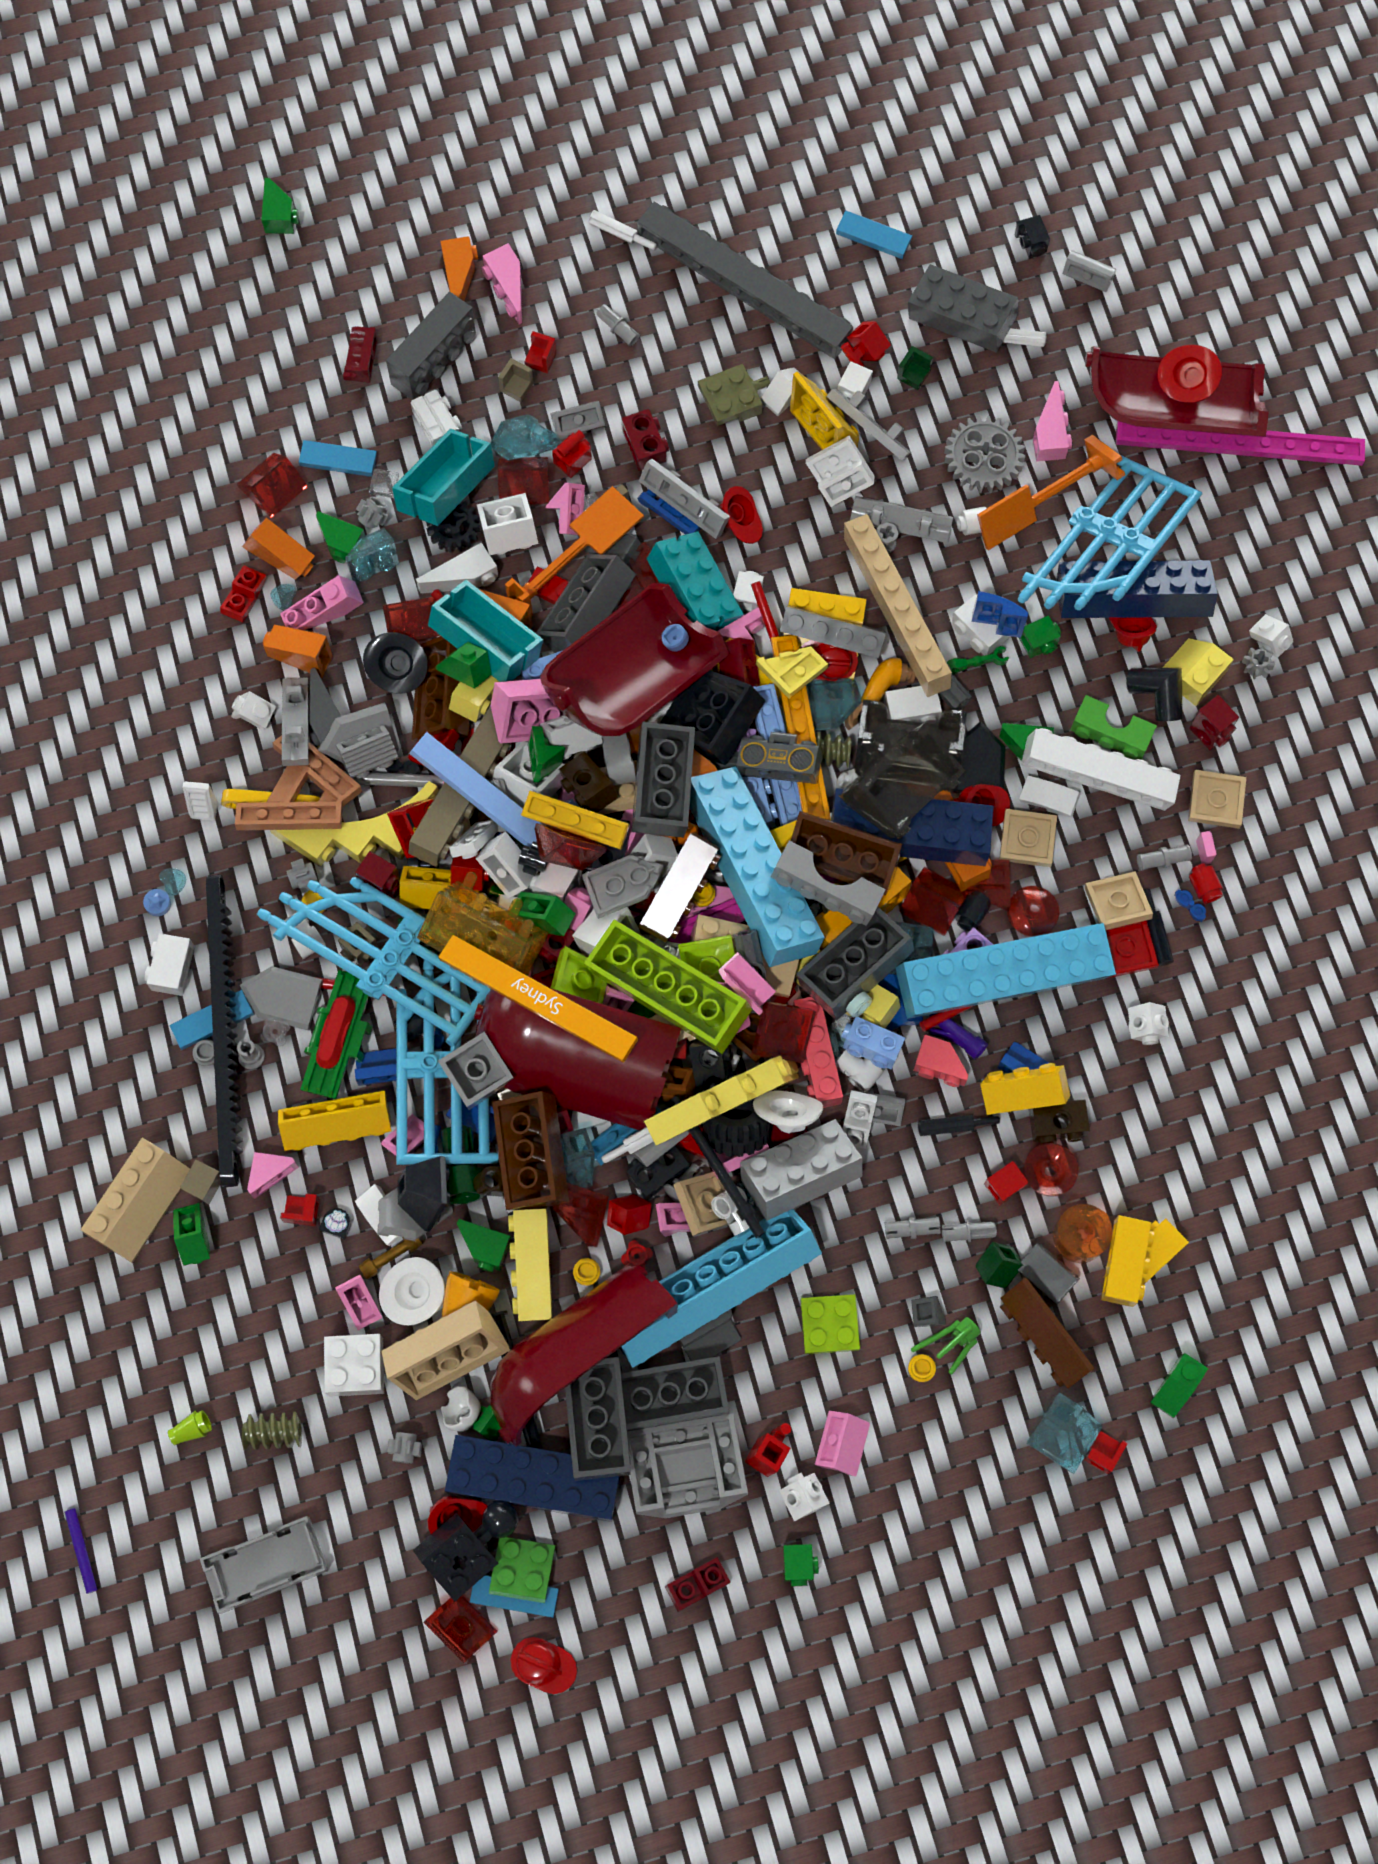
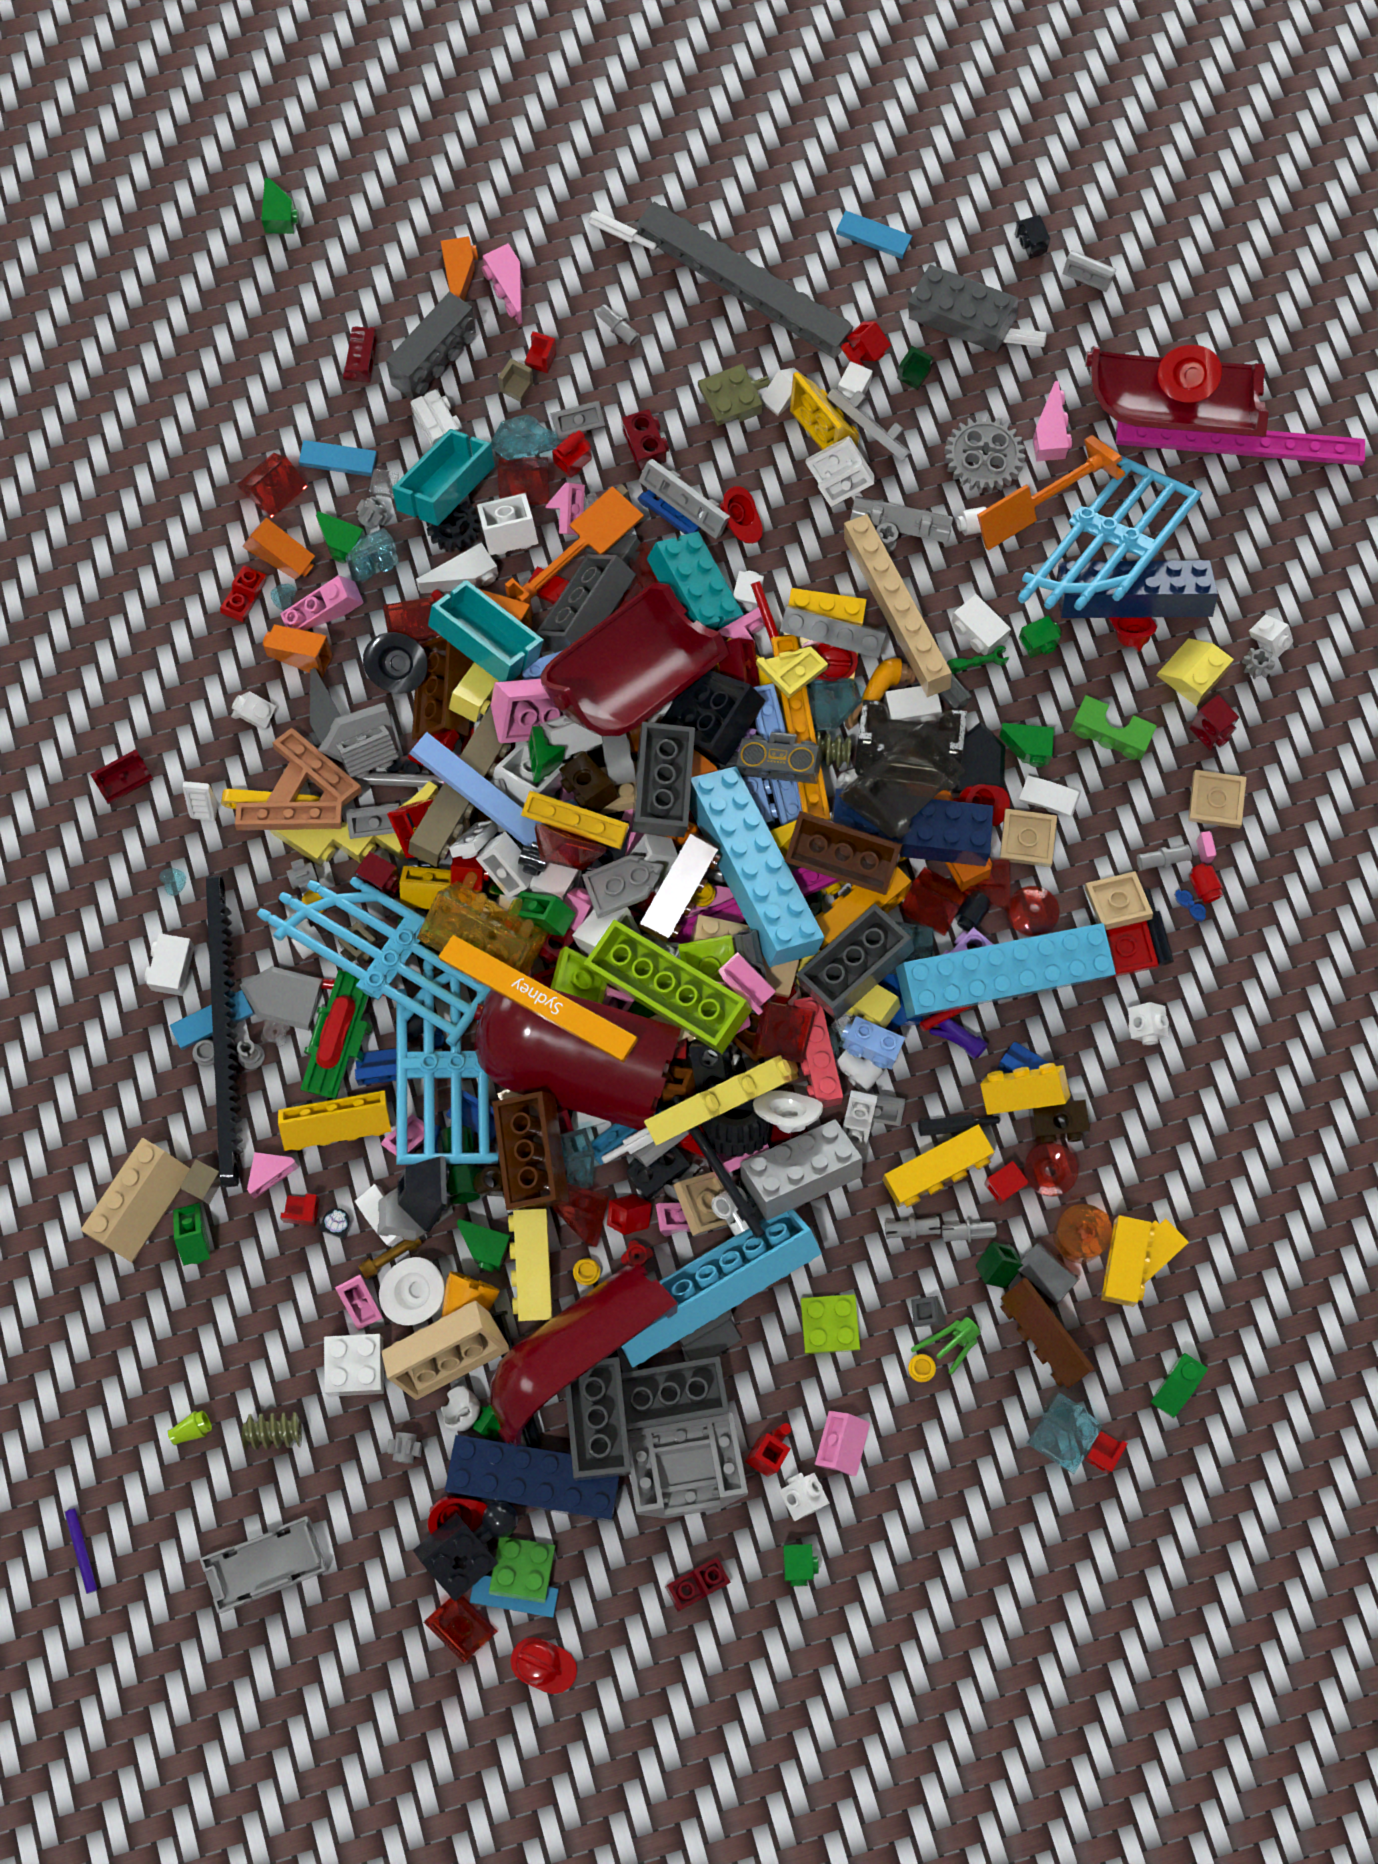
medium blue tile [143,889,171,917] -> none
light grey hinge [282,678,309,766] -> none
green slope [436,642,492,689] -> none
light grey slope [438,1032,513,1110] -> none
medium blue tile [662,624,689,651] -> none
light grey arch [771,841,886,926] -> none
light aqua tile [846,991,872,1018] -> none
coral slope [913,1035,968,1087] -> none
blue slope [971,591,1028,638] -> none
white brick [1021,728,1180,811] -> none
black brick [1126,668,1183,721] -> none
none -> dark red hinge [90,749,154,804]
none -> light grey slope [346,803,399,839]
none -> yellow brick [882,1124,995,1208]

